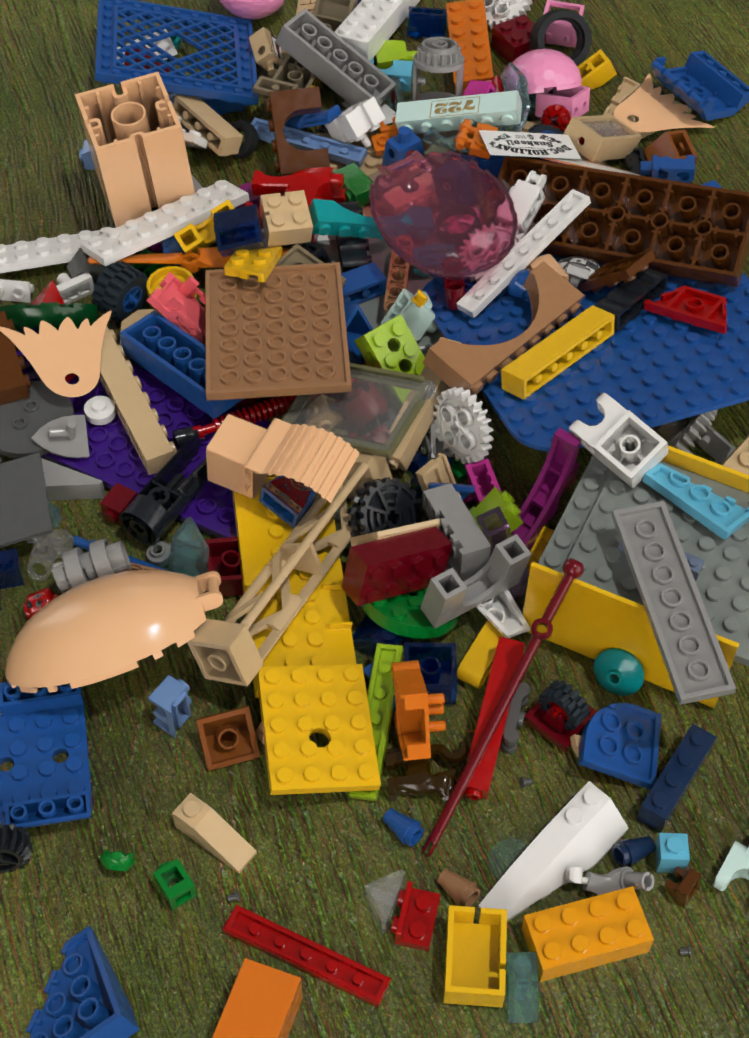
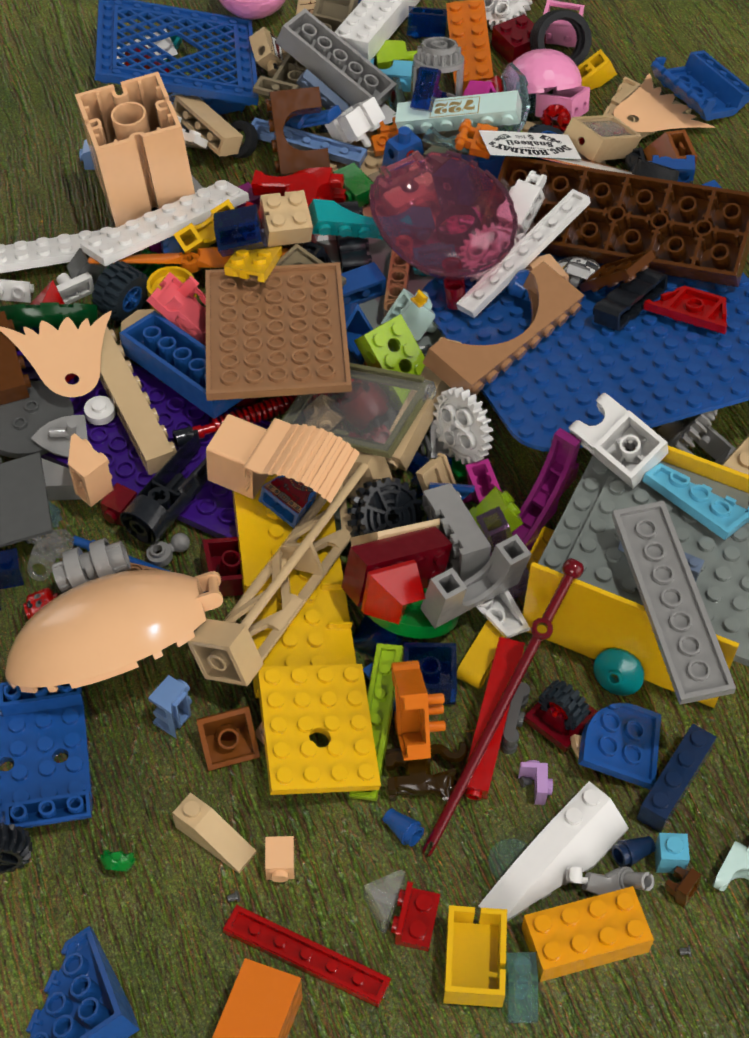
green brick [153,858,197,911] -> none
clear light blue slope [169,517,209,577] -> none
medium nougat cone [437,869,480,907] -> none
yellow brick [501,305,615,400] -> none
none -> light nougat slope [68,433,113,507]
none -> light nougat brick [265,836,295,883]
none -> sand blue piece [296,69,350,112]
none -> red slope [361,559,426,624]
none -> clear blue bracket [410,67,448,112]
none -> lavender bracket [518,760,553,805]
none -> black tyre [632,159,679,181]

